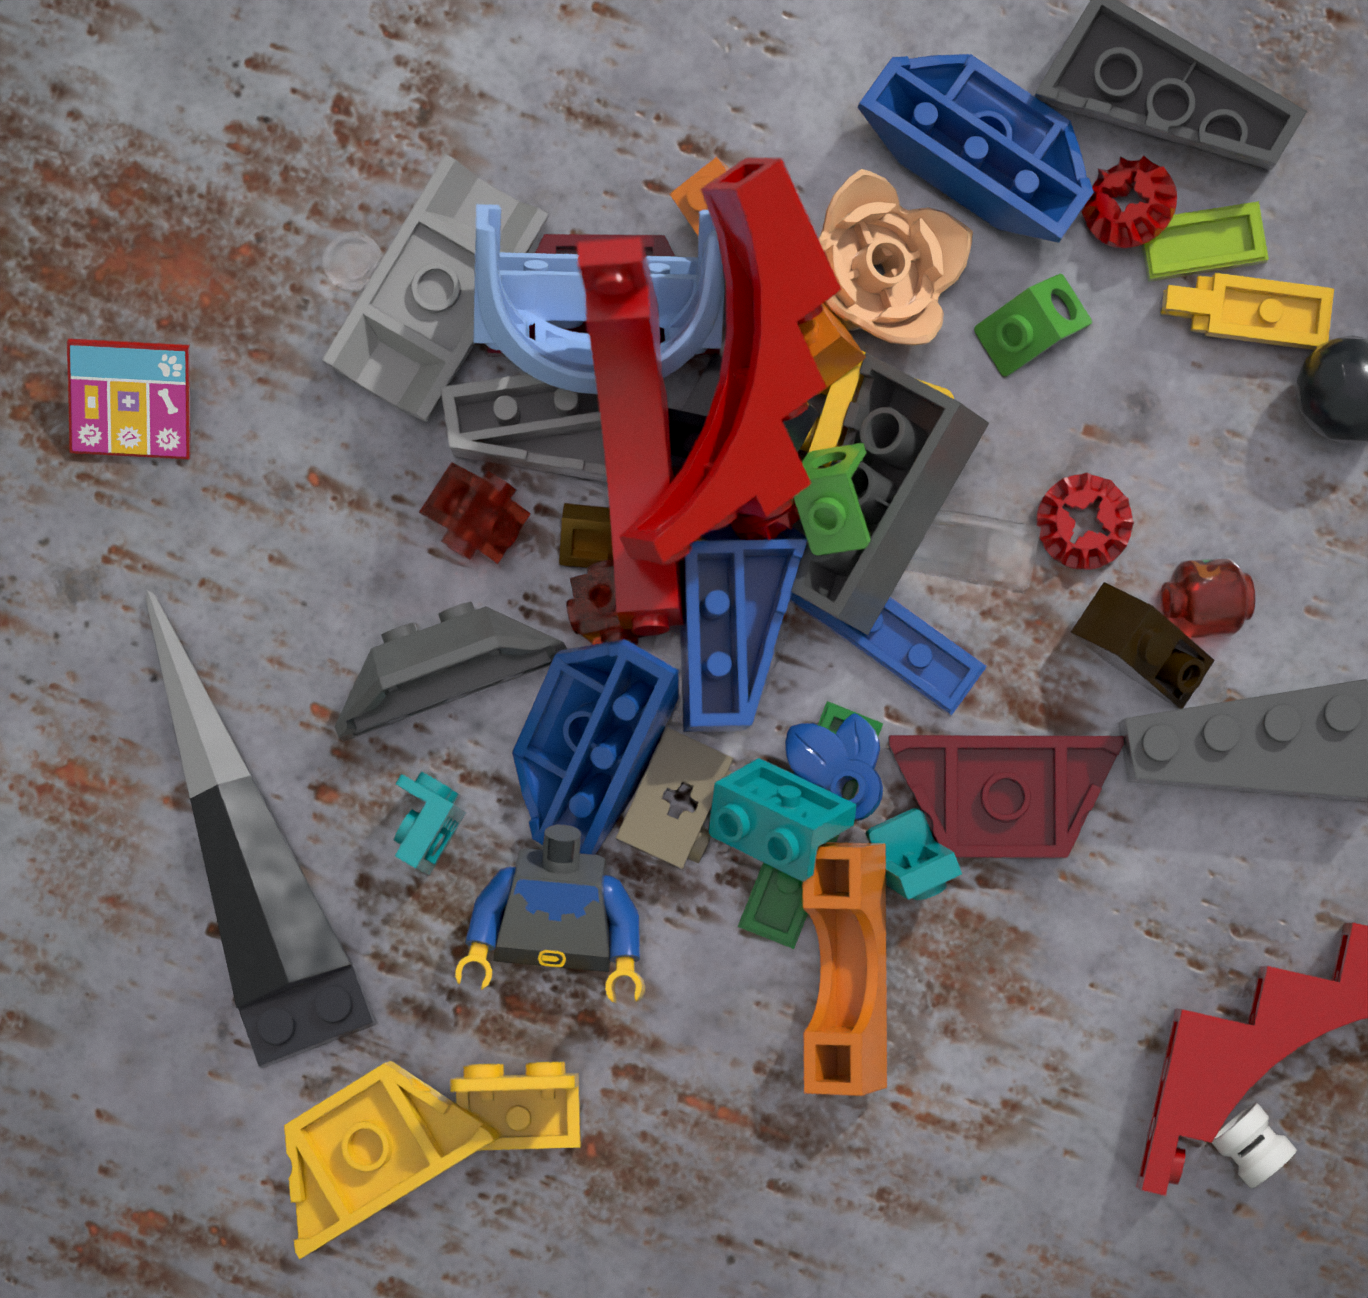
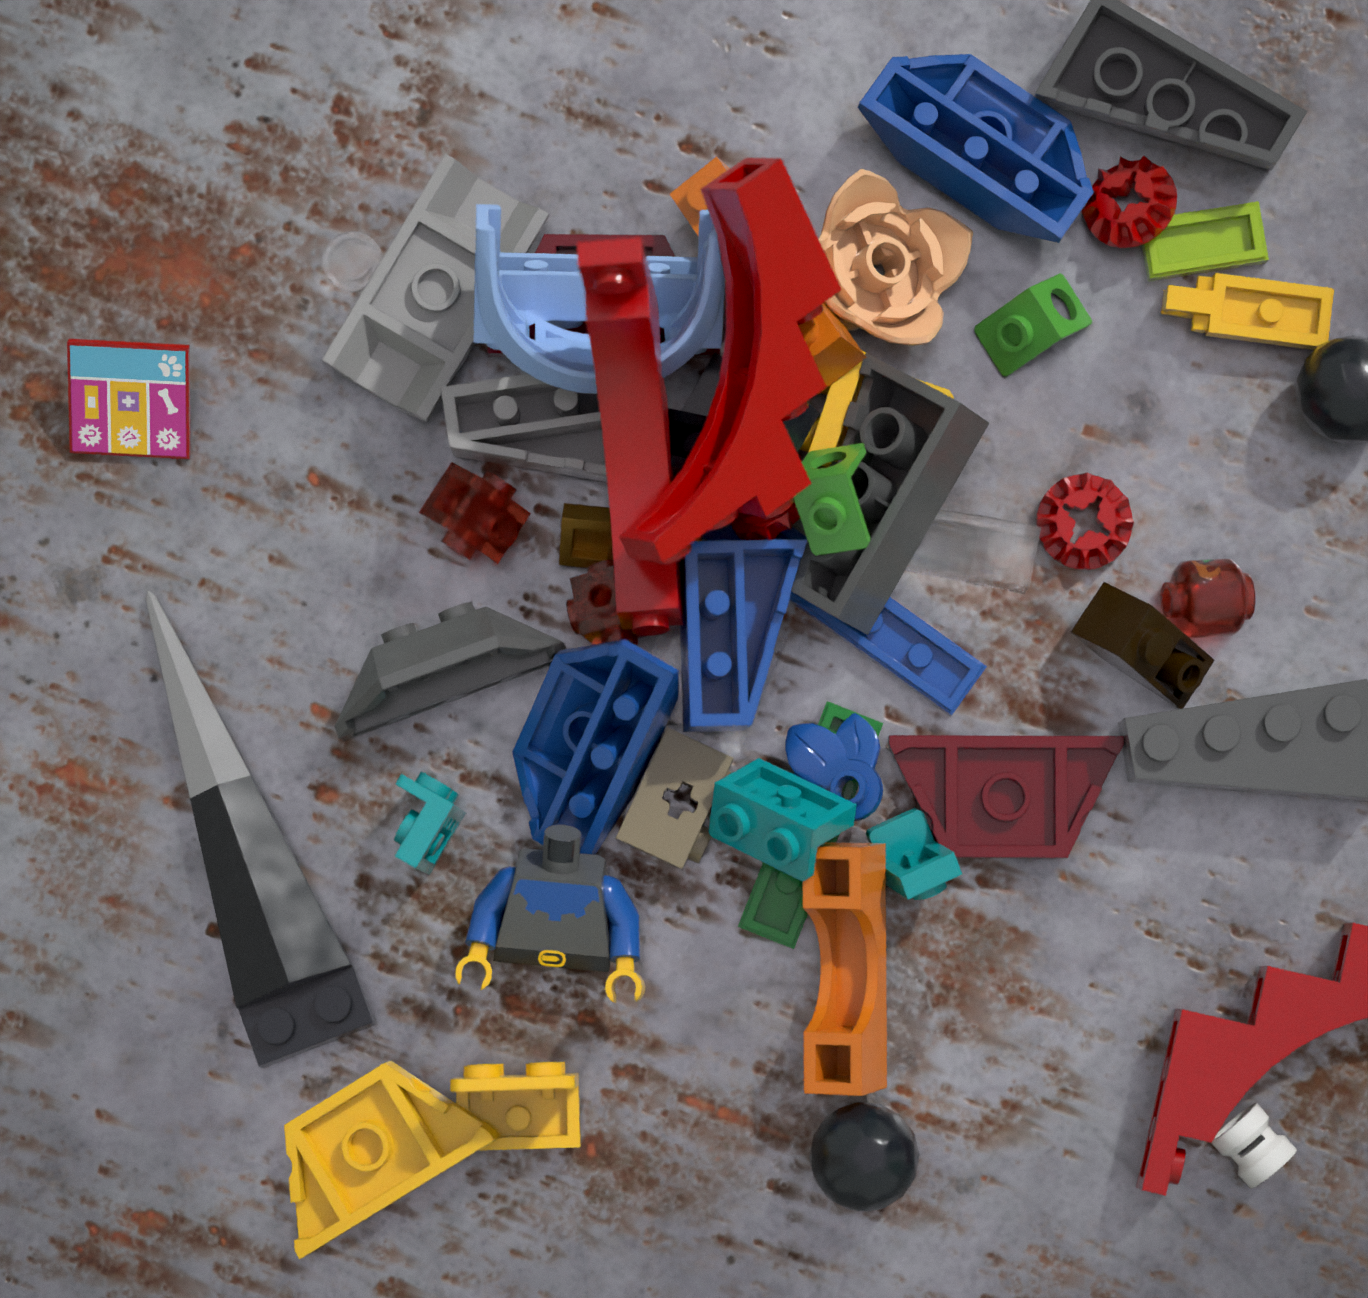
none -> black piece [809,1102,920,1211]

